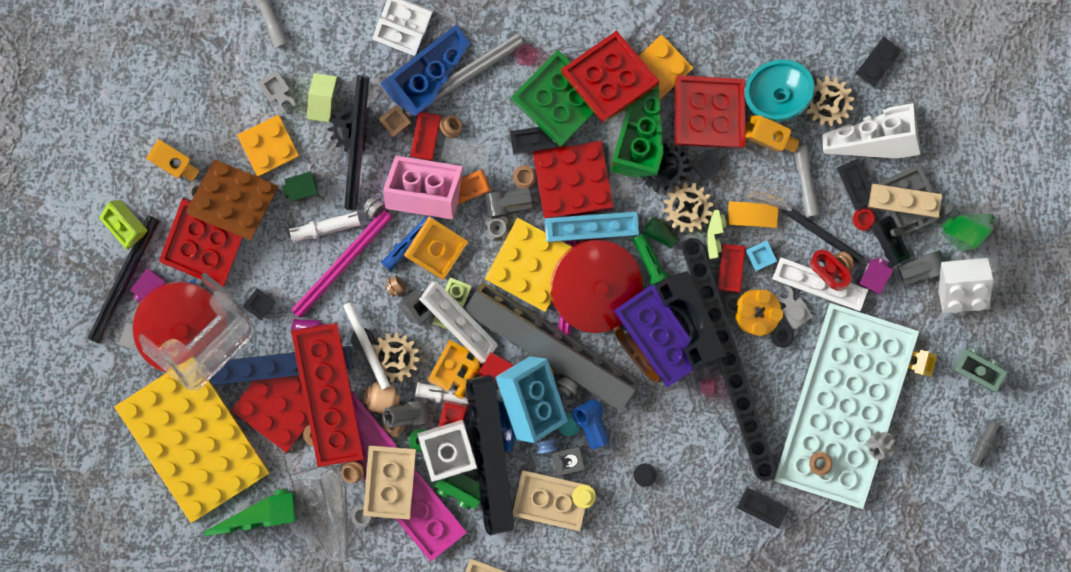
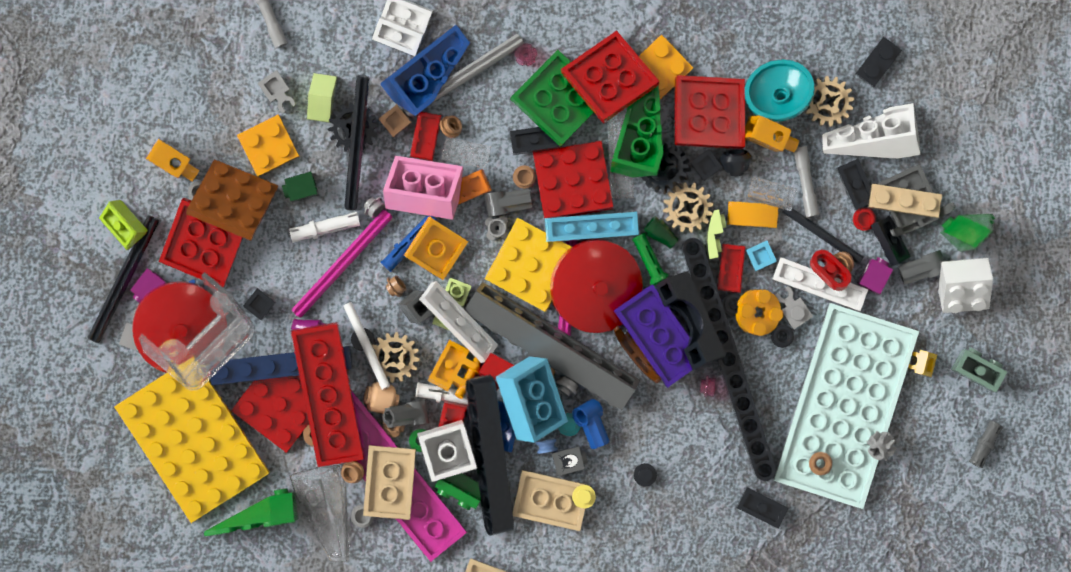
none -> black cone [720,149,752,177]

